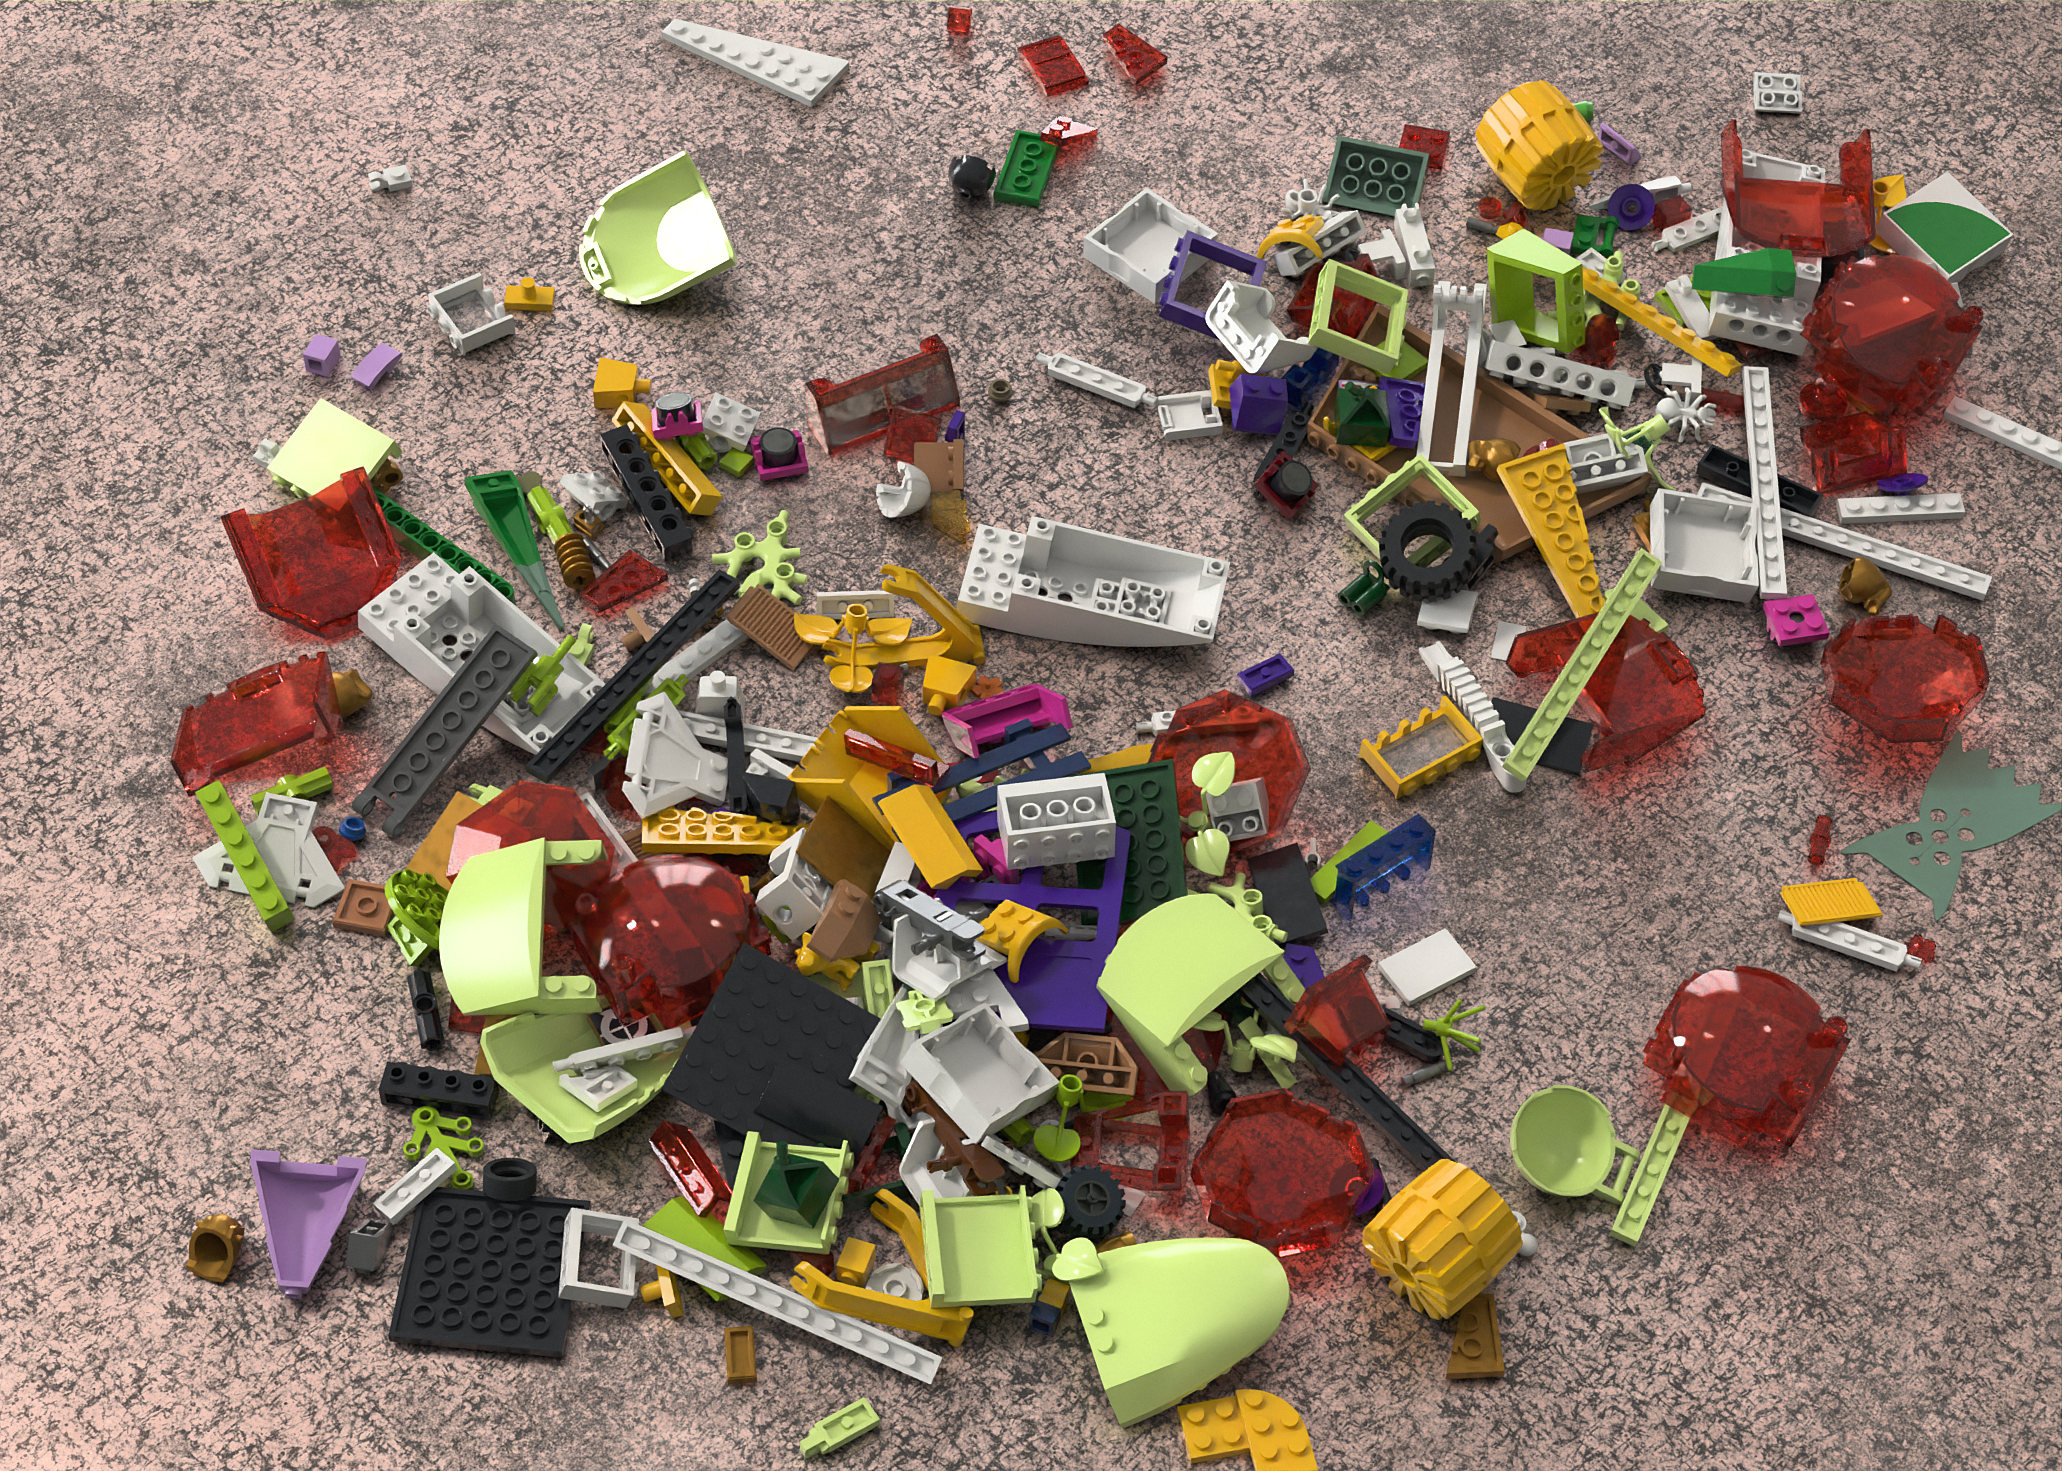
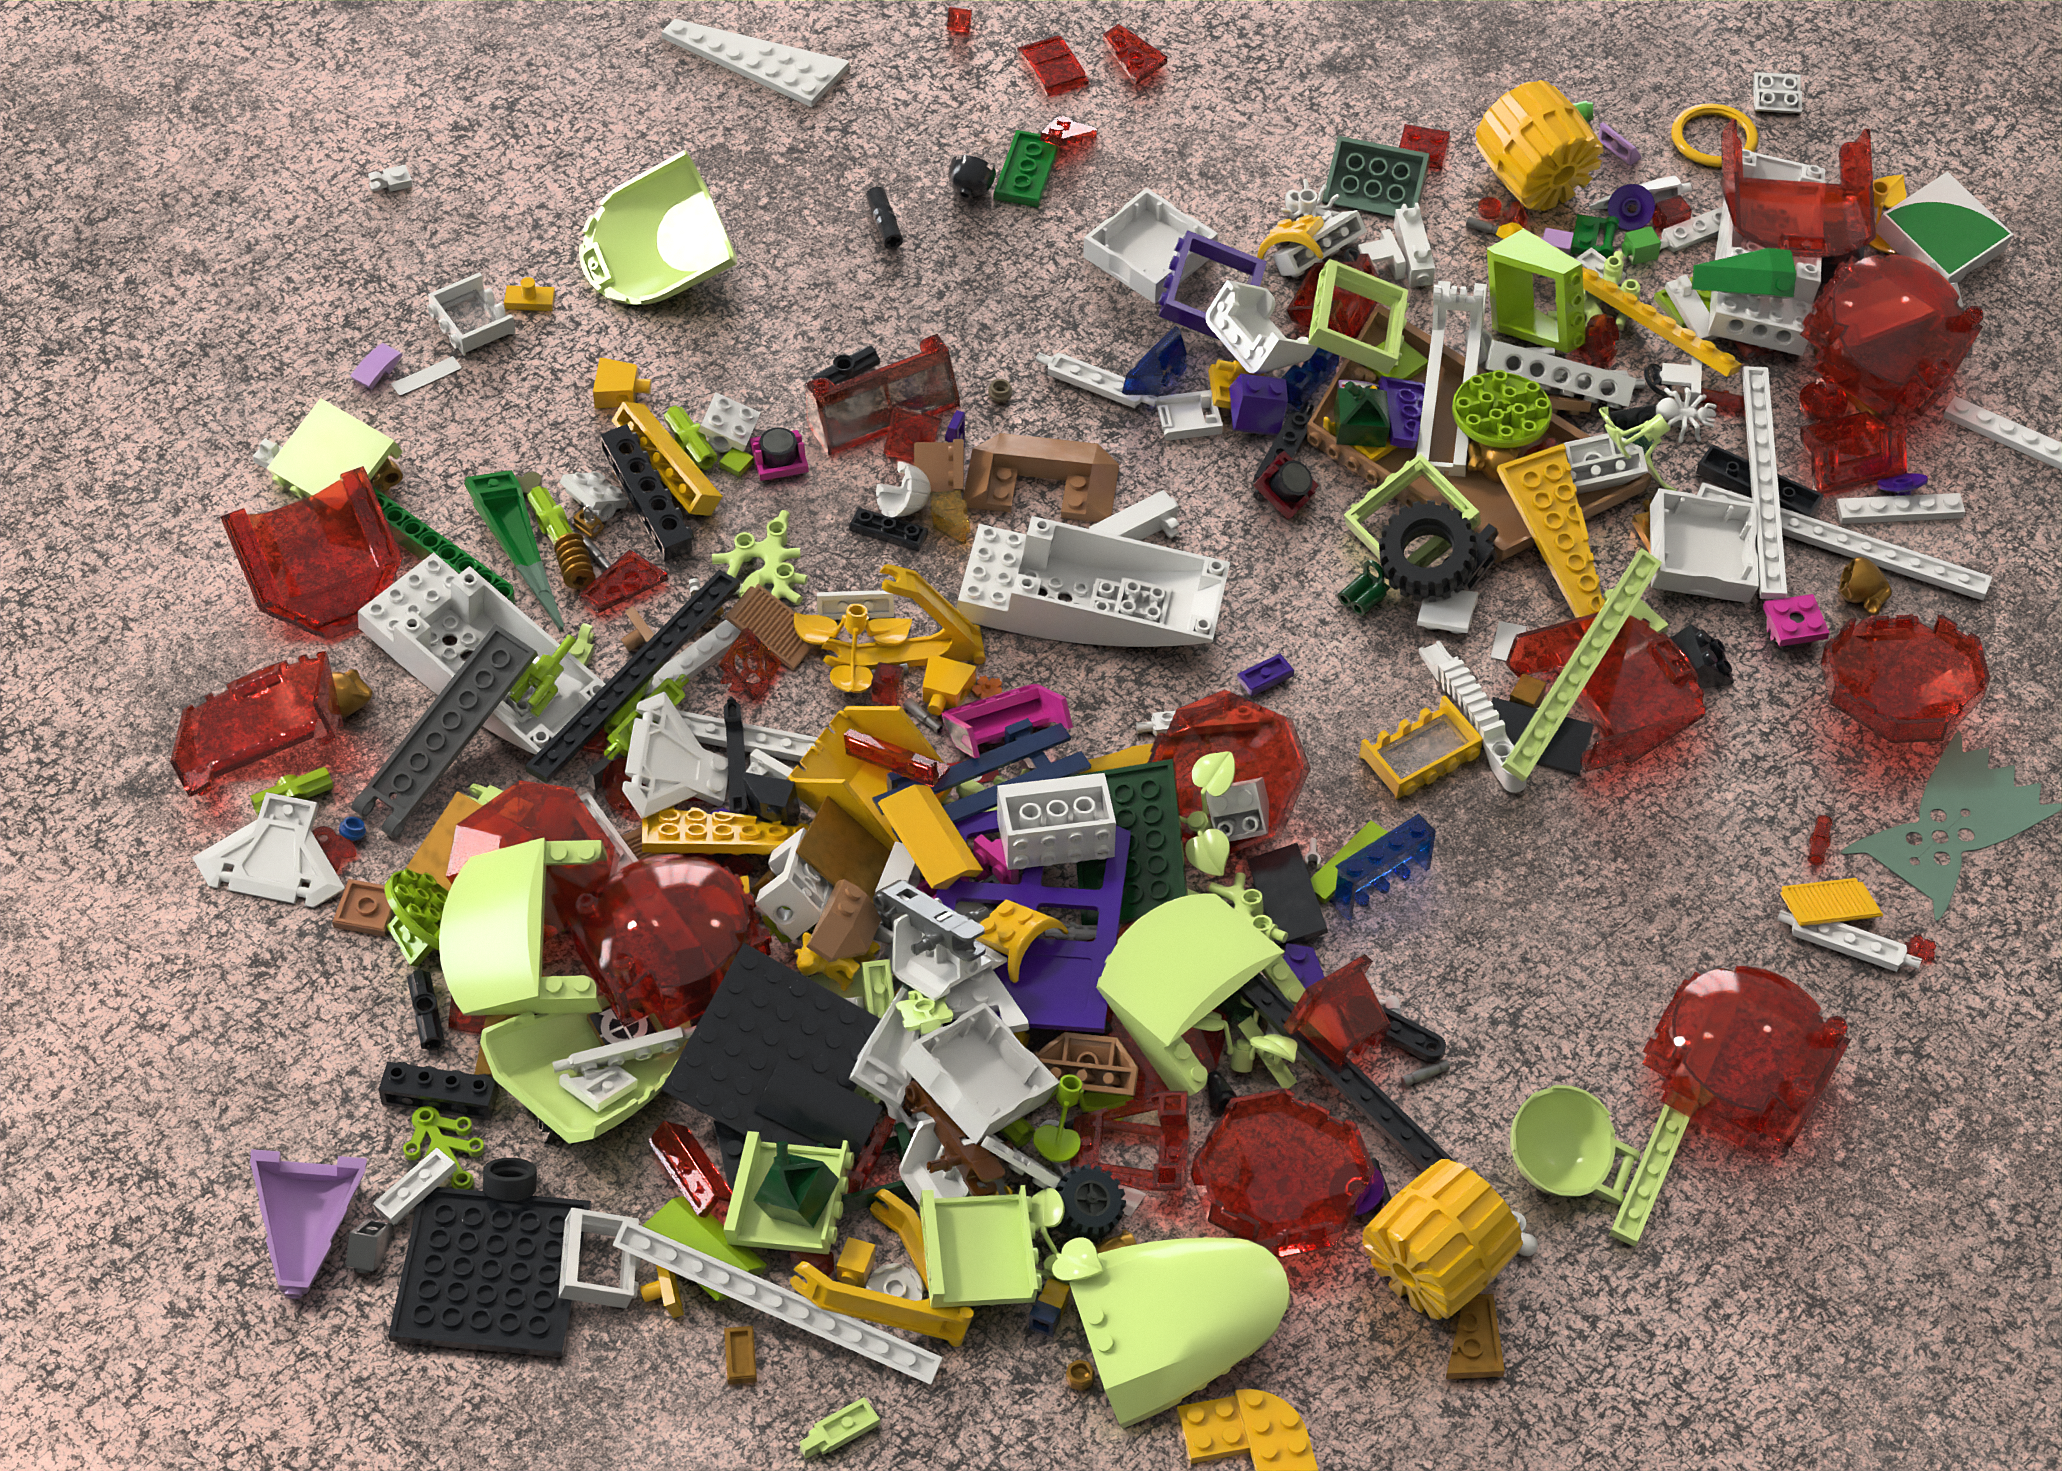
pearl gold helmet [186,1213,245,1283] -> none
lime brick [195,780,296,932] -> none
lavender brick [303,334,341,377] -> none
piece [651,392,704,440] -> none
white torso [695,671,745,723] -> none
white tile [1378,928,1477,1007] -> none
lime plant [1422,999,1486,1071] -> none
white sticker [1488,320,1527,346] -> none
none -> white sticker [391,356,462,395]
none -> clear red piece [718,628,782,701]
none -> black piece [808,346,880,396]
none -> black tile [849,508,928,552]
none -> black axle [866,186,903,249]
none -> flat silver pin [903,698,943,733]
none -> medium nougat slope [962,433,1119,522]
none -> pearl gold tile [1065,1359,1095,1391]
none -> white brick [1089,490,1179,541]
none -> clear blue wedge [1122,326,1187,395]
none -> lime bracket [1452,370,1552,448]
none -> pearl gold panel [1509,674,1546,709]
none -> black hinge [1604,404,1656,431]
none -> bright green brick [1622,226,1661,265]
none -> black slope [1667,624,1734,689]
none -> yellow wedge [1671,103,1759,167]

